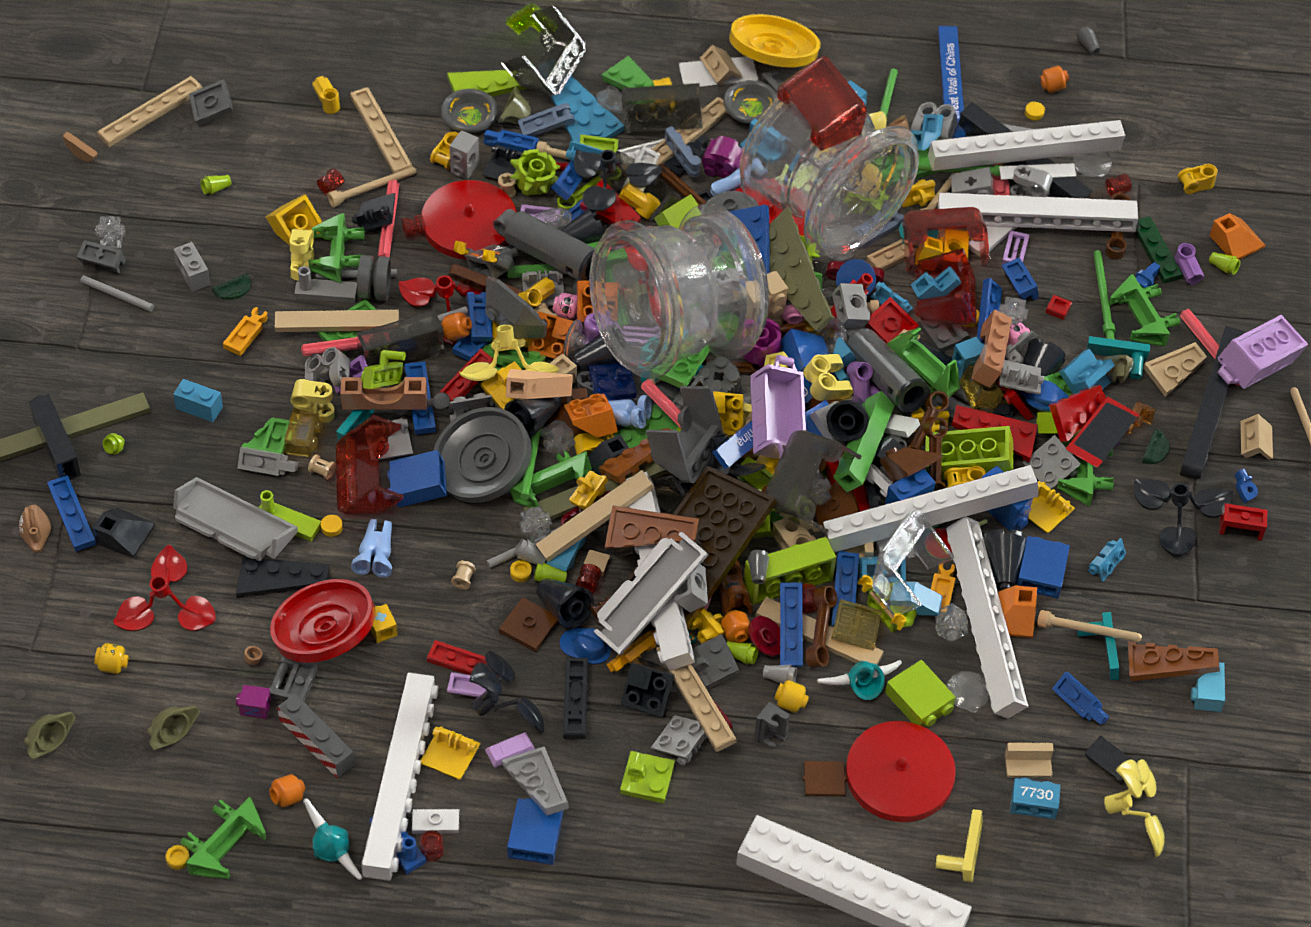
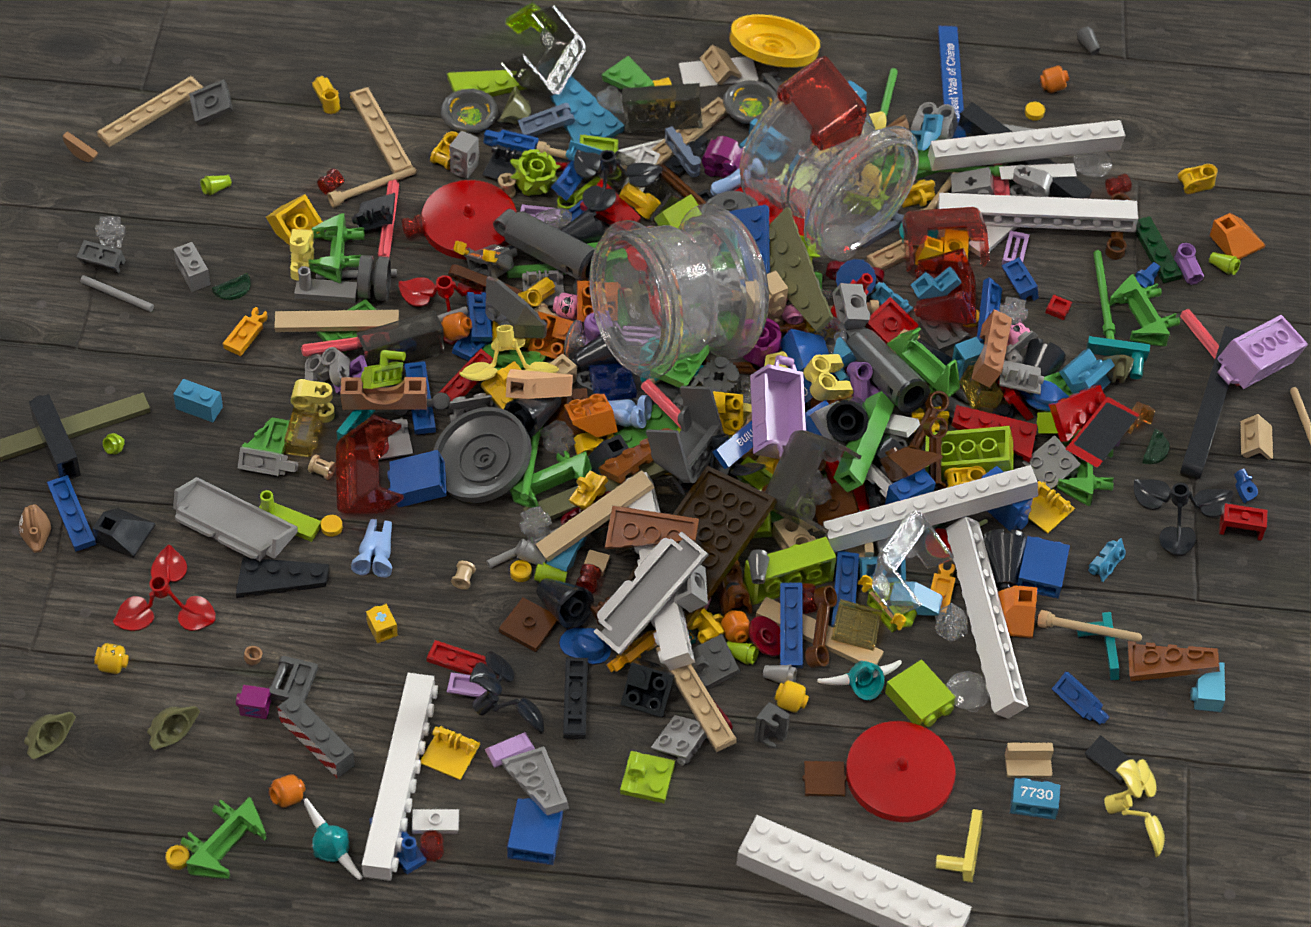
red container [270,579,376,663] -> none
tan wing [1143,342,1207,397] -> none

